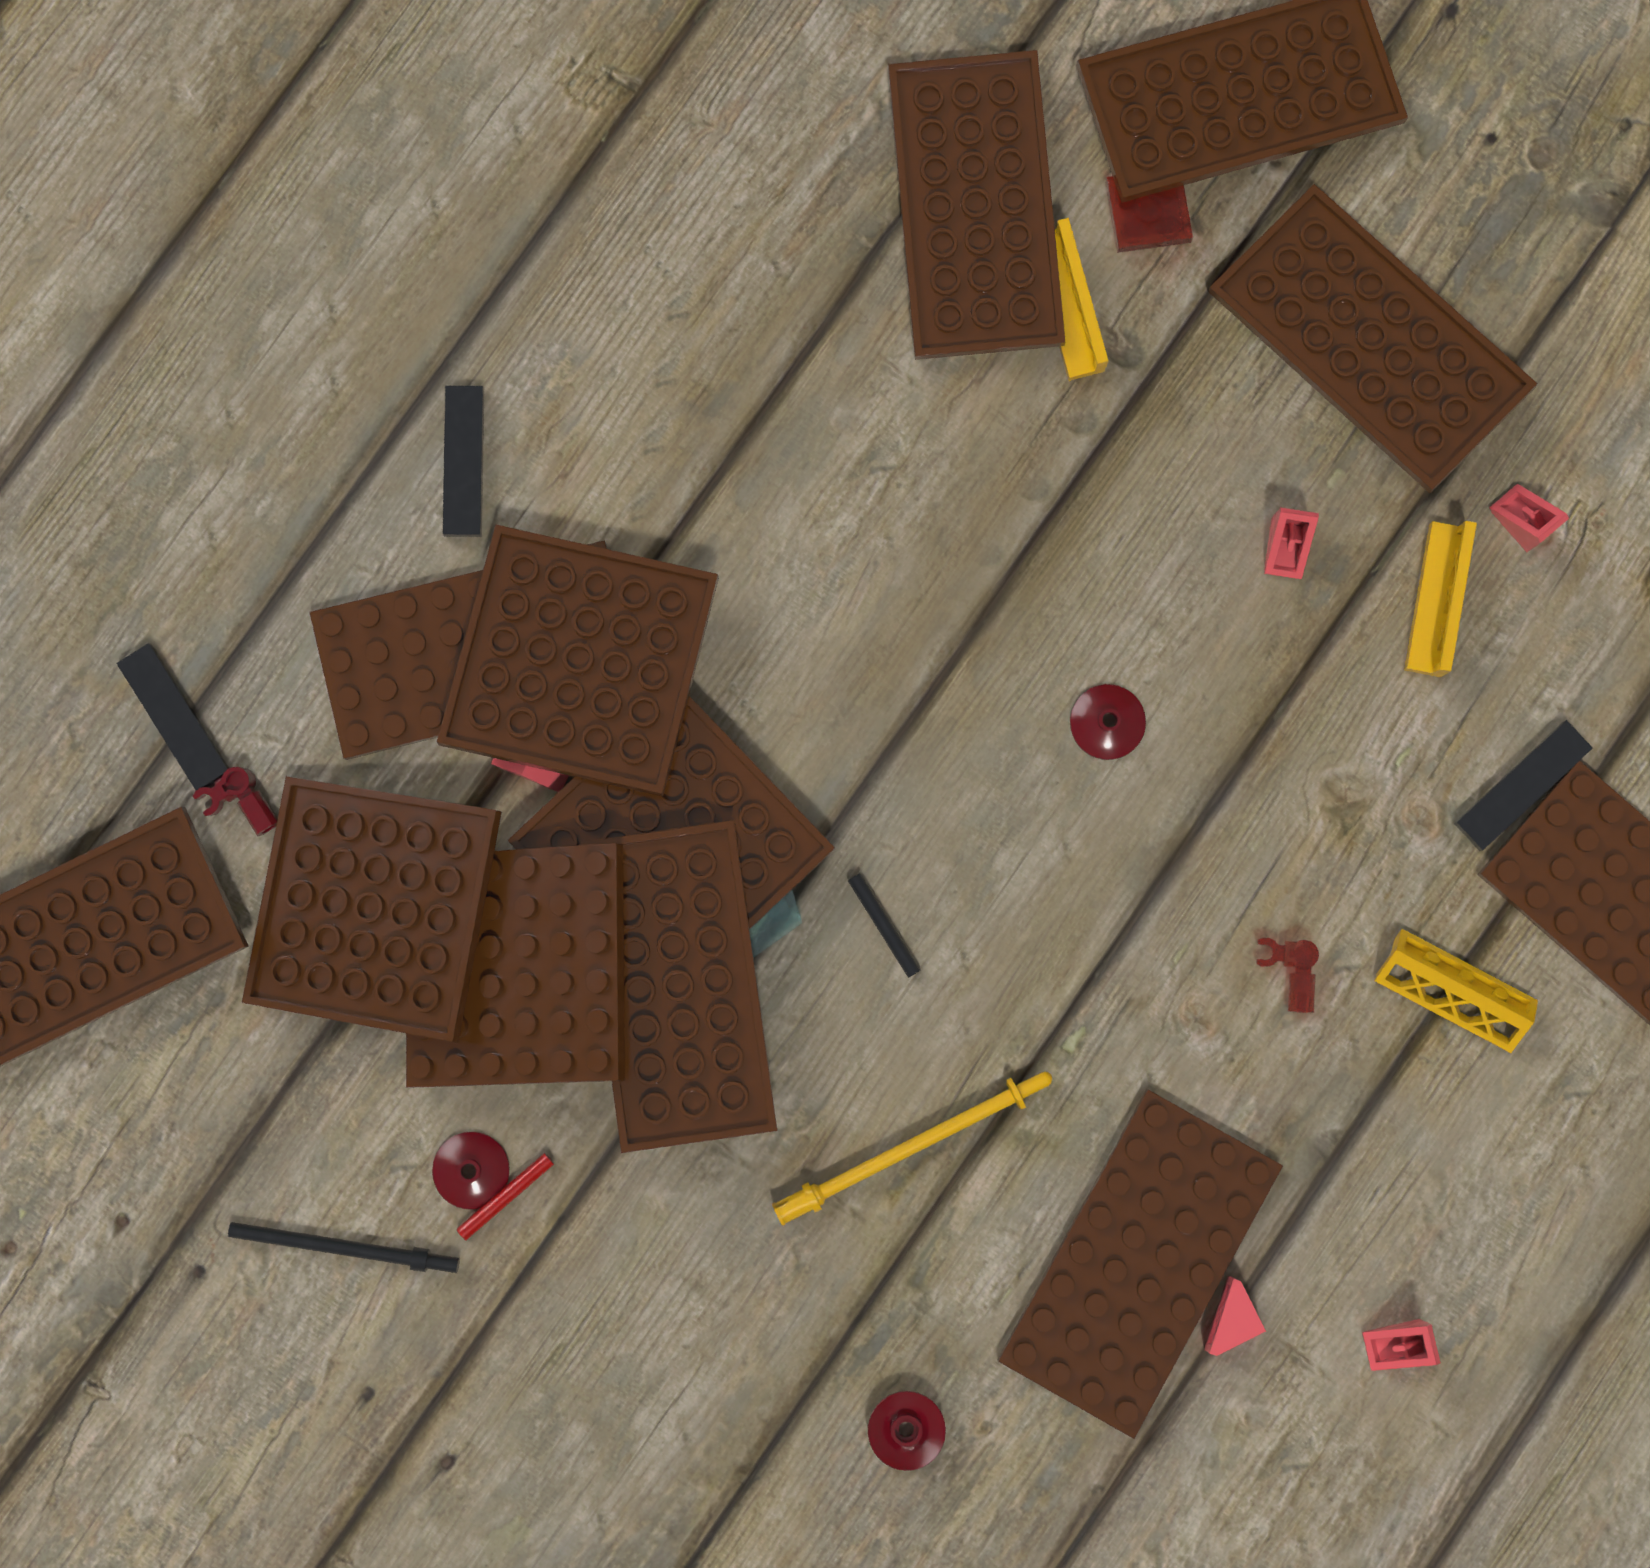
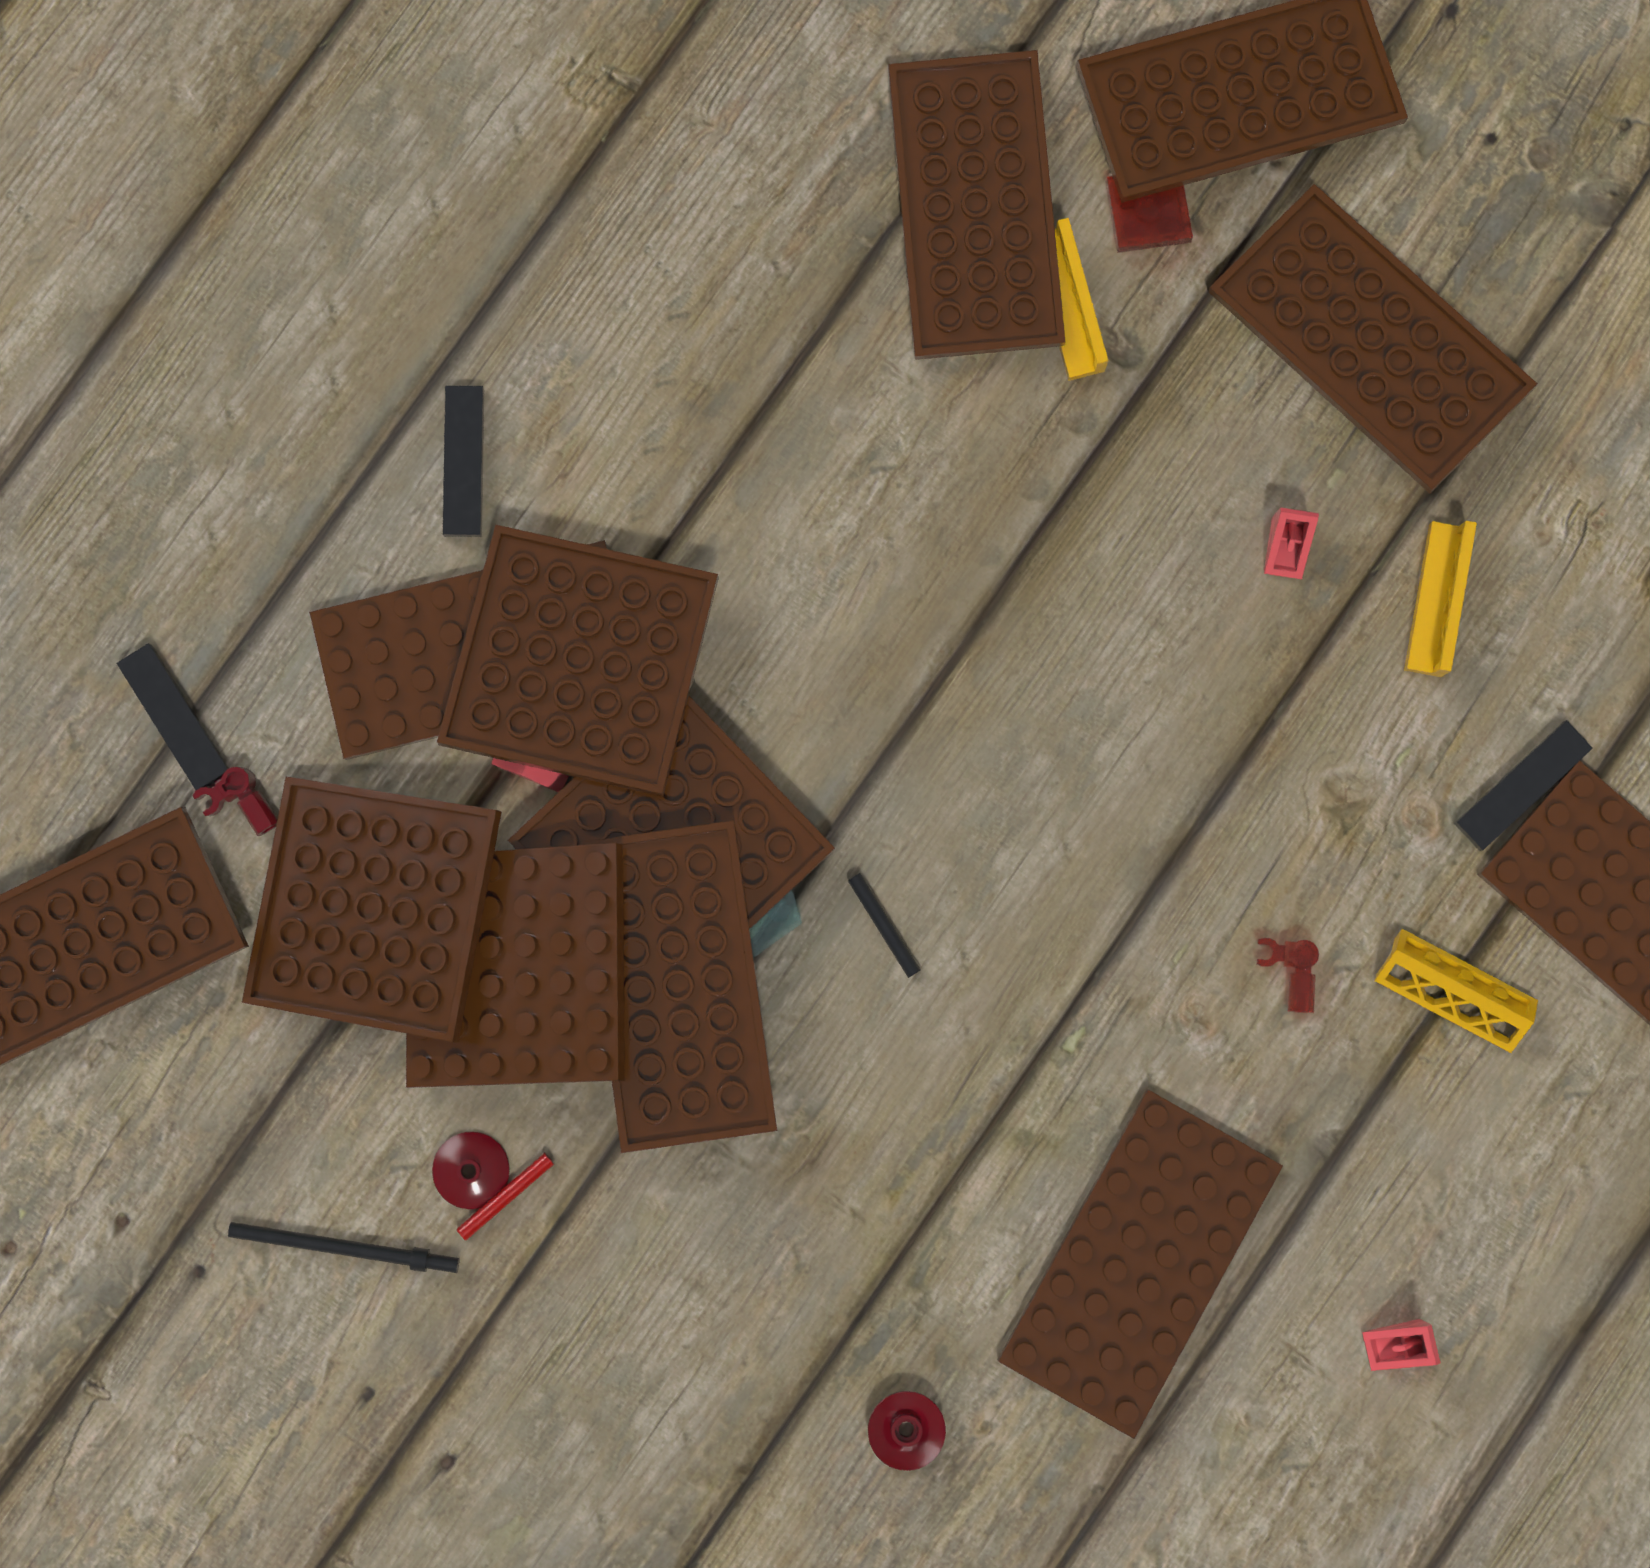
yellow bar [772,1072,1052,1226] -> none
dark red dish [1070,684,1146,760] -> none
coral slope [1204,1276,1266,1356] -> none
coral slope [1489,484,1569,552] -> none

